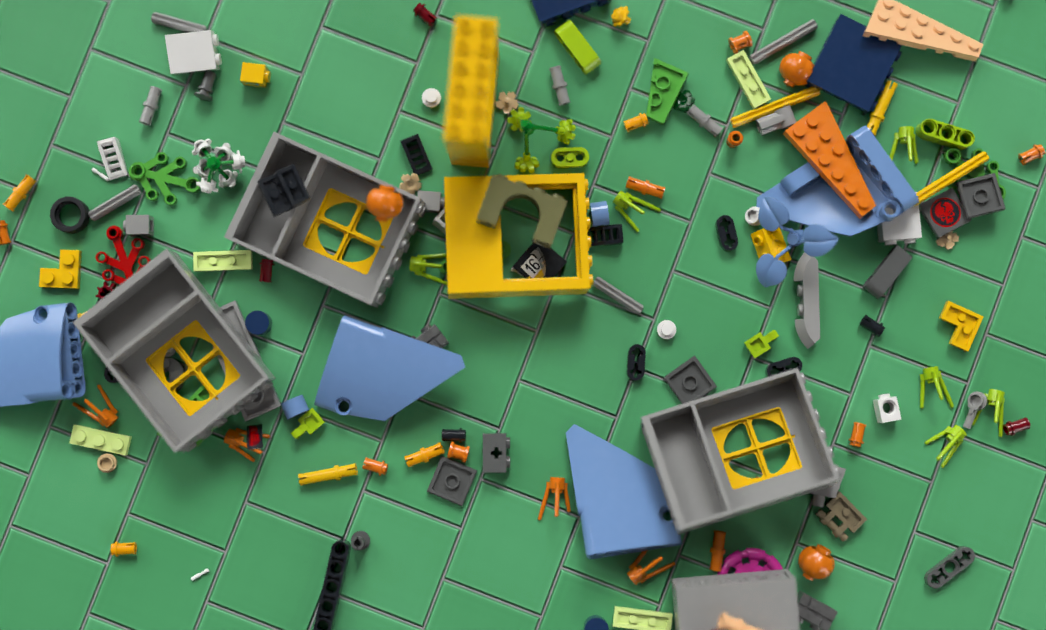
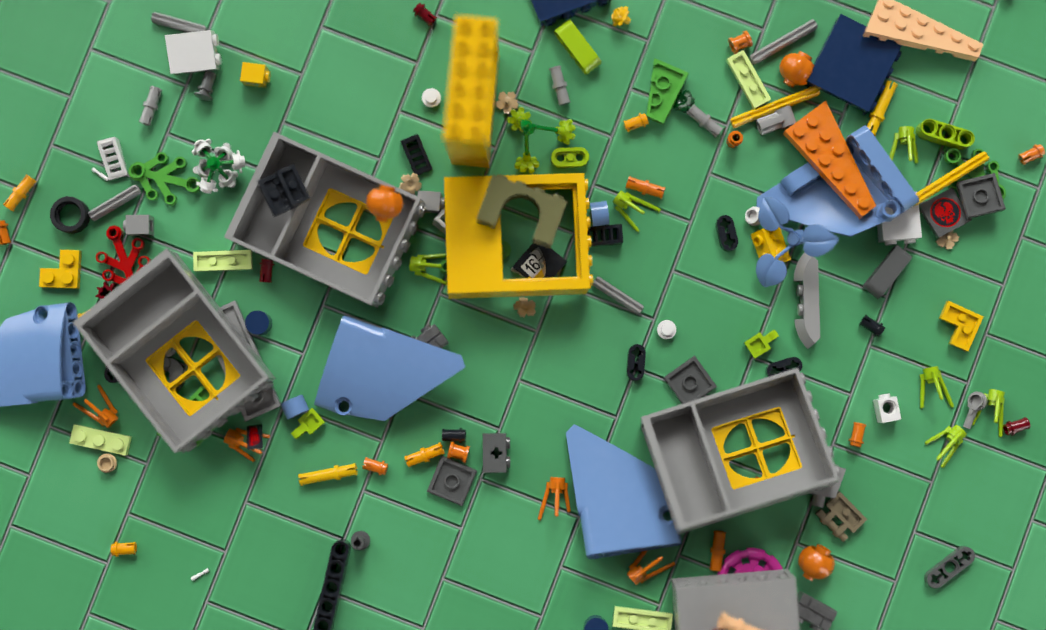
none -> tan plant [513,297,536,318]

